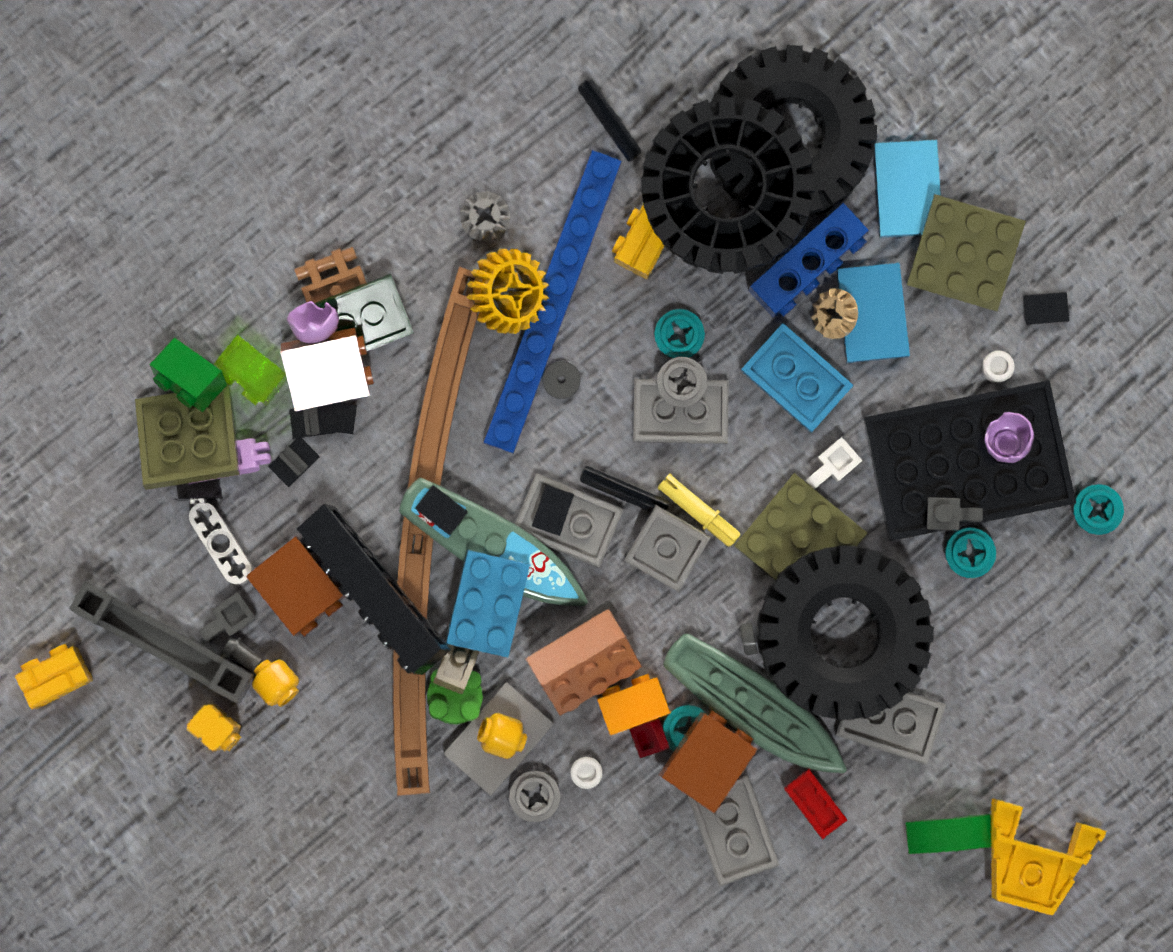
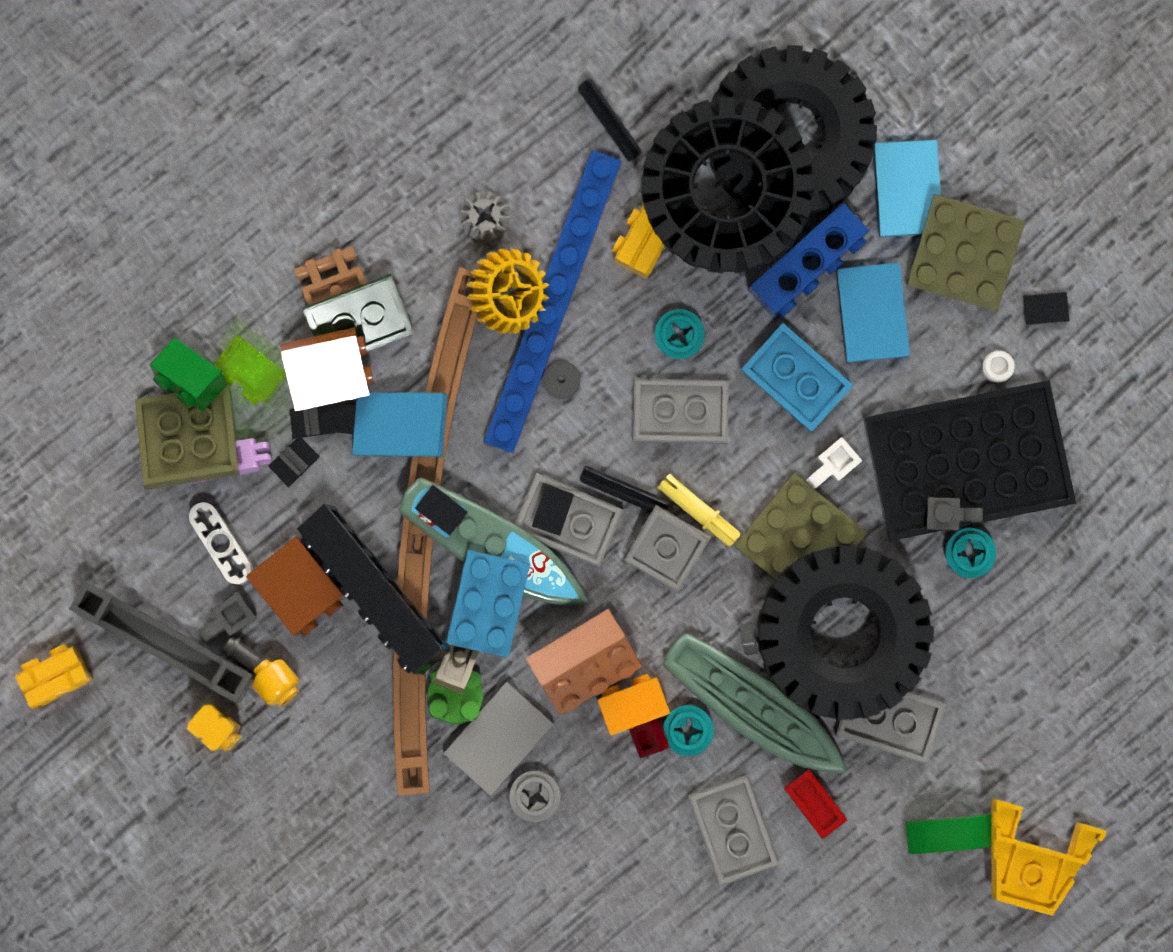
piece [175,497,222,505] -> none
lavender hair [286,301,339,343] -> none
yellow head [477,713,527,759] -> none
white tile [571,757,602,789] -> none
light grey gear [657,357,707,407] -> none
dark orange brick [658,711,758,814] -> none
tan gear [810,289,858,339] -> none
lavender hair [984,412,1034,463] -> none
teal gear [1073,484,1124,535] -> none
none -> dark azure tile [352,392,448,458]

